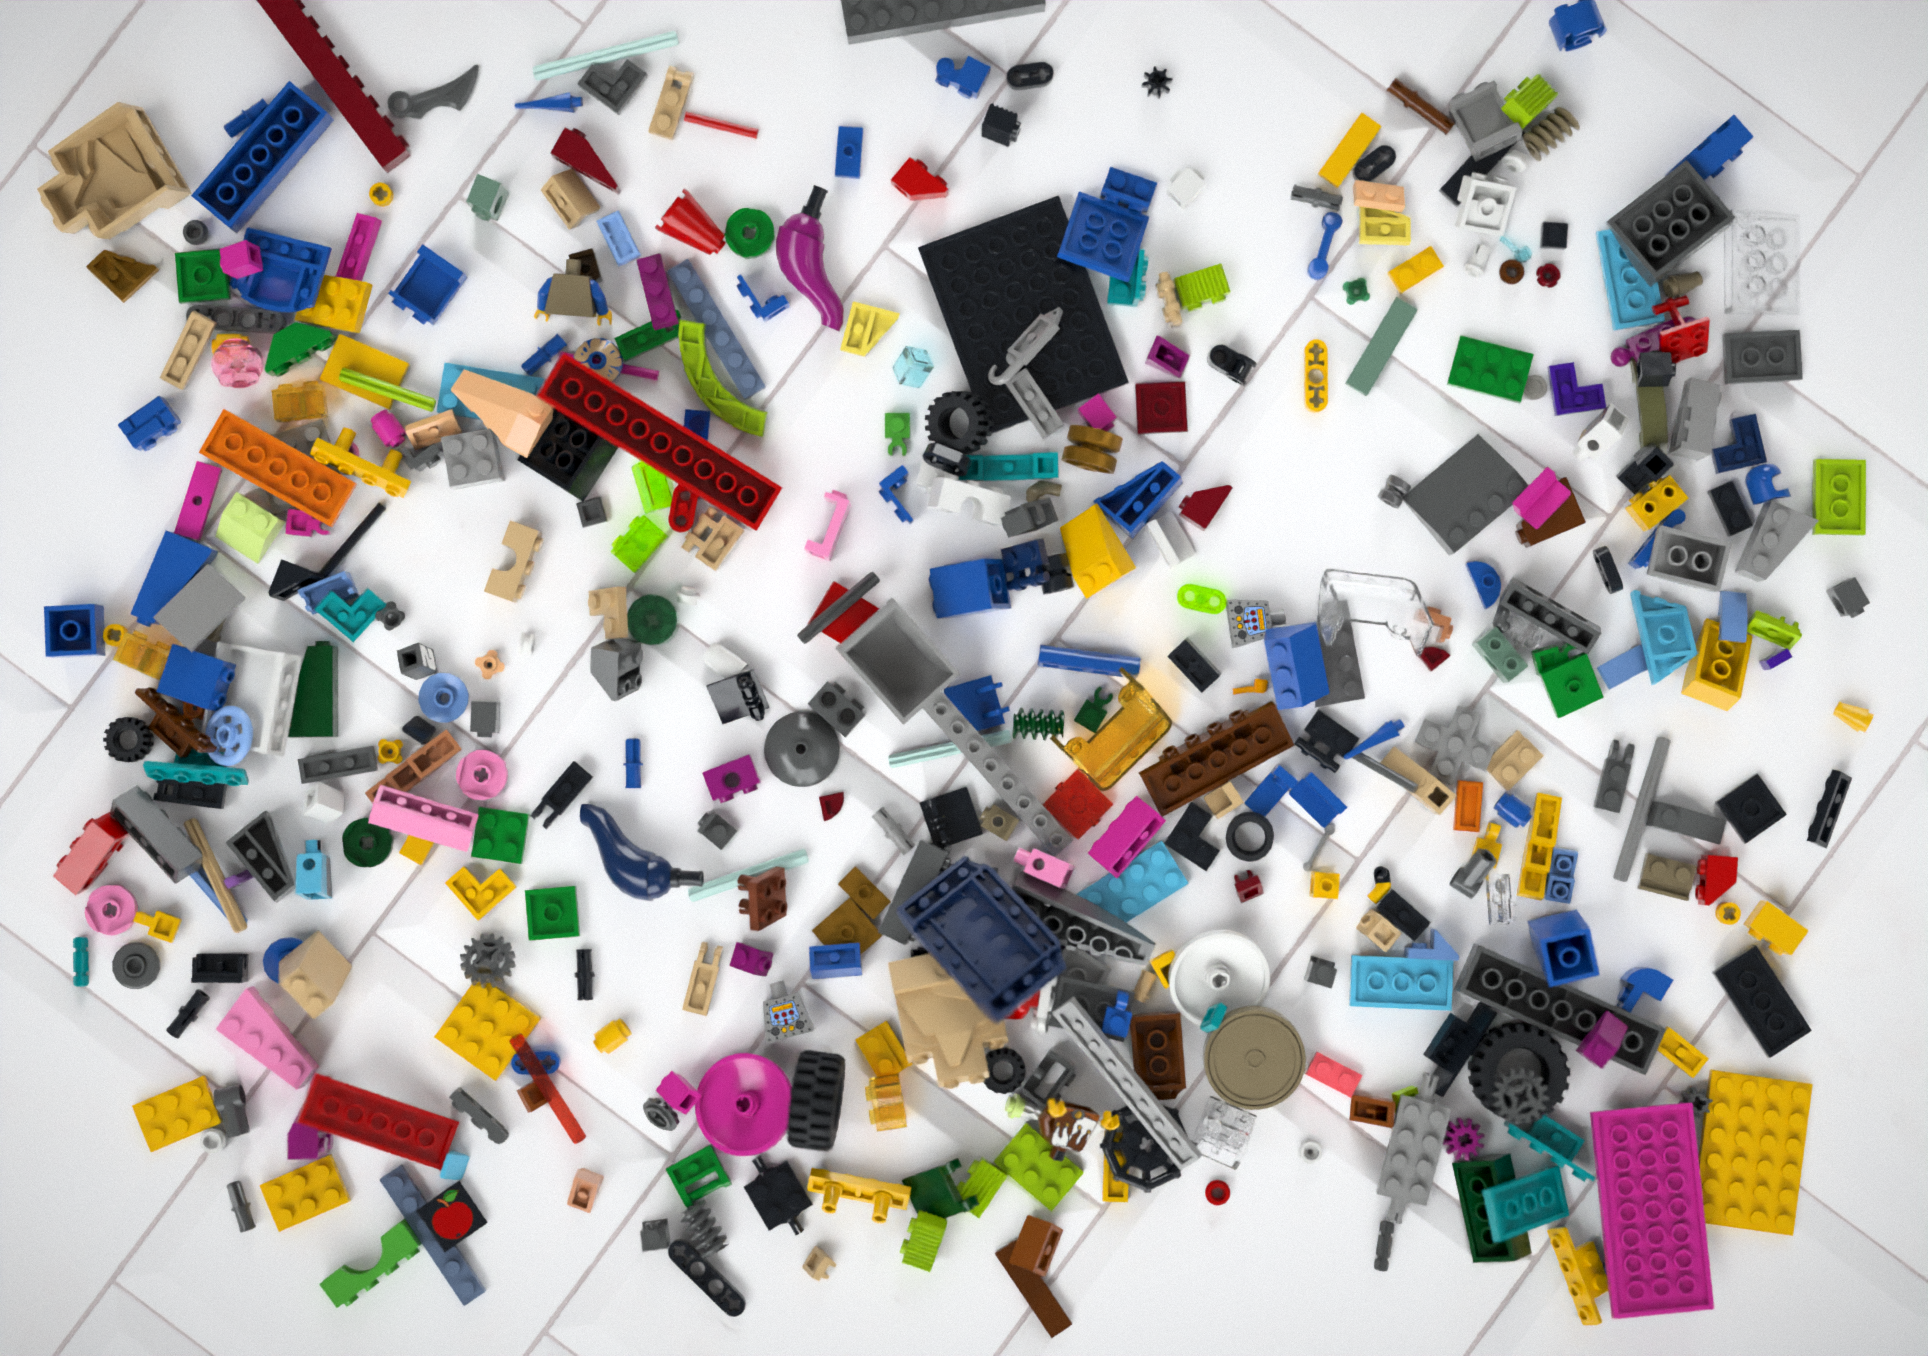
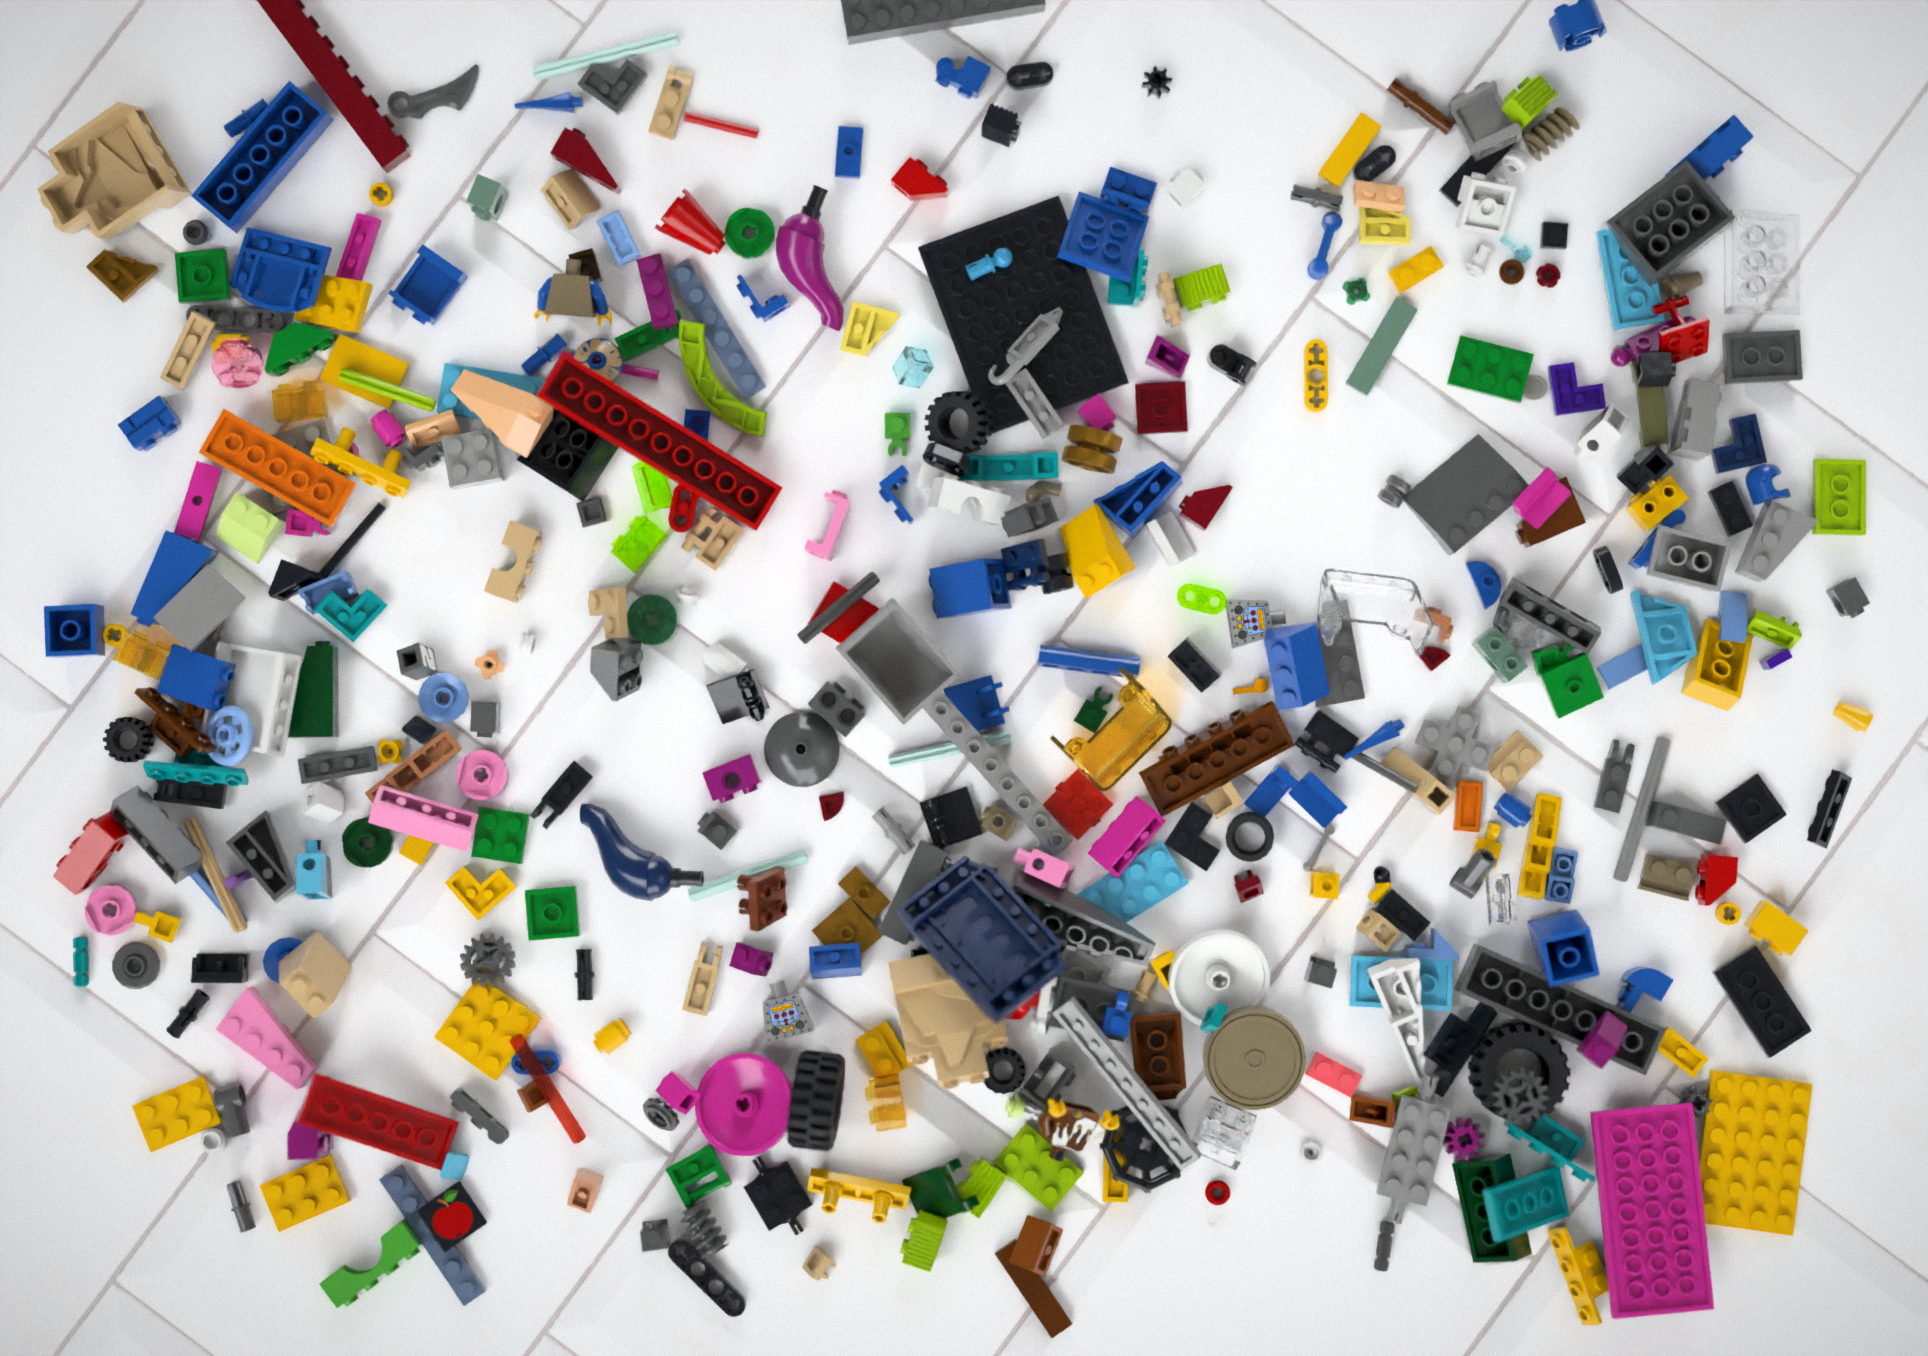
dark pink brick [220,240,263,279] -> none
dark grey plate [375,601,405,631] -> none
blue axle [623,738,643,788] -> none
dark green piece [1012,707,1065,741] -> none
none -> dark azure pin [965,248,1013,281]
none -> white wedge [1366,958,1425,1088]

